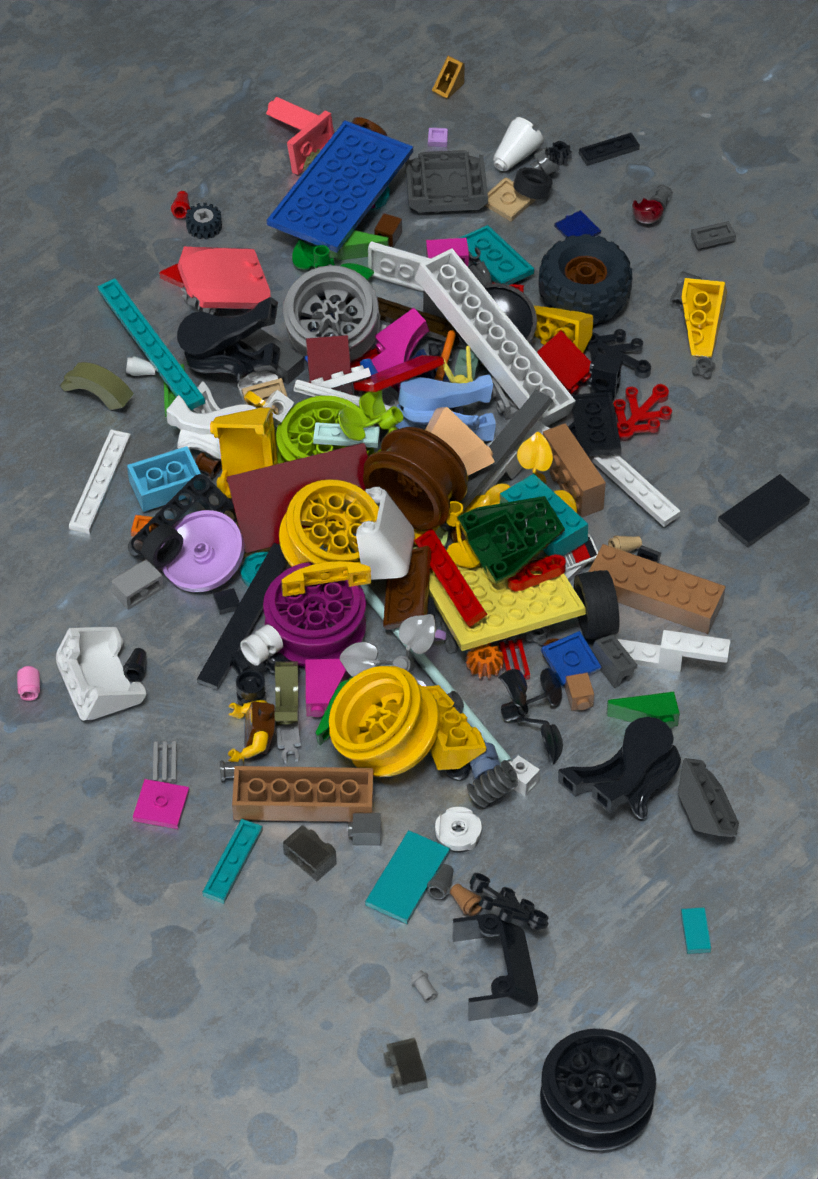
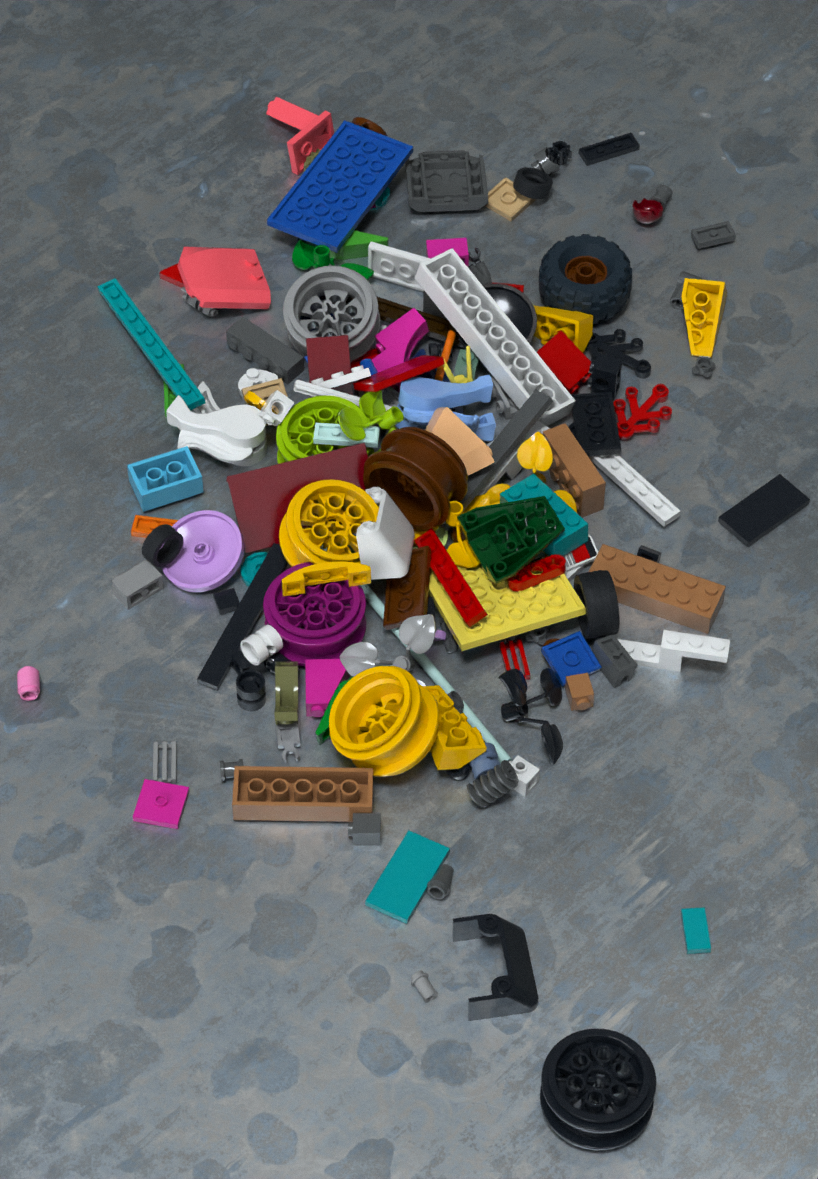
white windscreen [56,627,146,721] -> none
olive arch [60,362,134,410] -> none
white tile [69,430,131,534] -> none
black cone [123,648,146,681] -> none
white cone [126,356,156,376] -> none
black beam [128,474,237,557] -> none
red cone [171,191,190,219] -> none
black animal [177,297,280,381] -> none
black wheel [186,203,222,240] -> none
reddish brown bush [195,453,221,479] -> none
teal tile [202,818,263,904] -> none
yellow windscreen [210,407,278,498] -> none
torso [228,700,275,762] -> none
clear smoke brick [283,825,336,881] -> none
reddish brown brick [374,213,402,248] -> none
clear smoke brick [383,1037,428,1095] -> none
lavender tile [428,128,448,147] -> none
pearl gold slope [432,56,465,99] -> none
white plate [435,807,482,851] -> none
medium nougat cone [450,884,482,916] -> none
teal tile [460,225,534,285] -> none
orange gear [466,643,503,680] -> none
black plant [469,873,549,930] -> none
white cone [493,117,544,171] -> none
clear blue piece [554,210,601,238] -> none
black animal [558,717,681,819] -> none
green slope [606,691,680,728] -> none
tan cone [608,535,642,553] -> none
dark grey wedge [678,758,739,837] -> none

